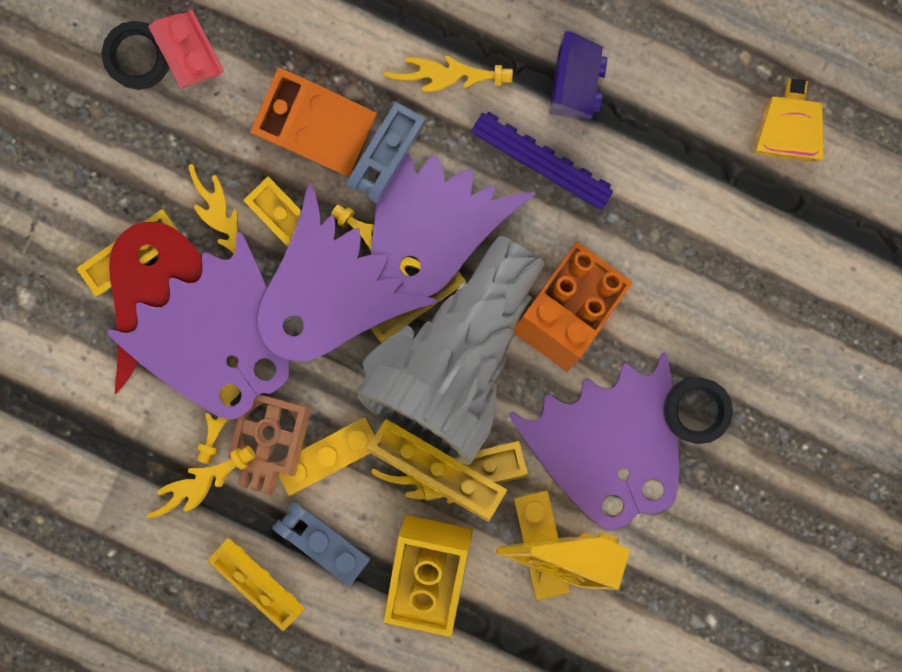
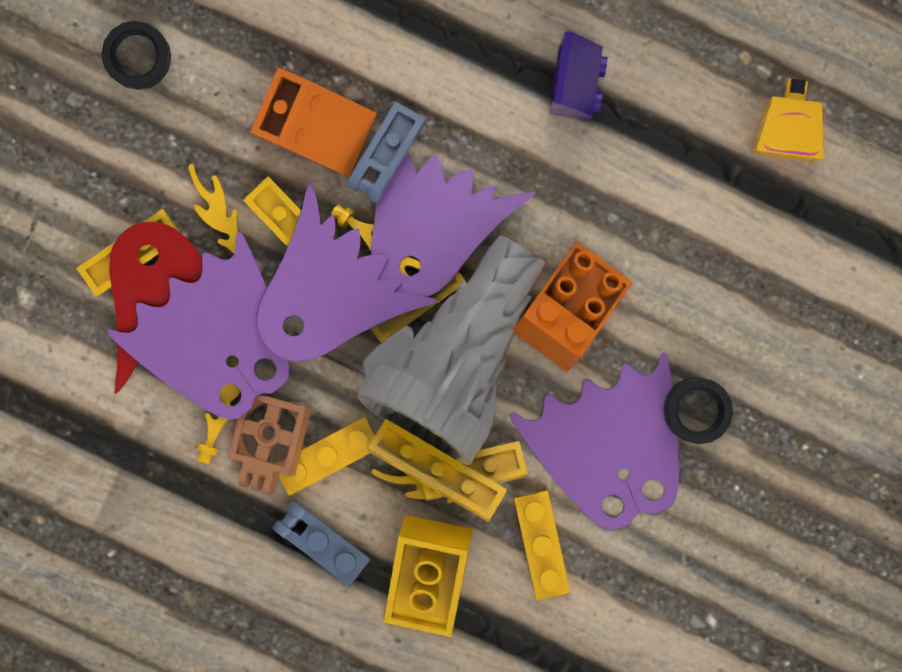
yellow piece [147,446,255,518] -> none
coral plate [148,9,224,89] -> none
yellow plate [207,538,305,631] -> none
yellow piece [384,56,513,93] -> none
dark purple piece [471,112,614,210] -> none
yellow slope [496,533,631,590] -> none

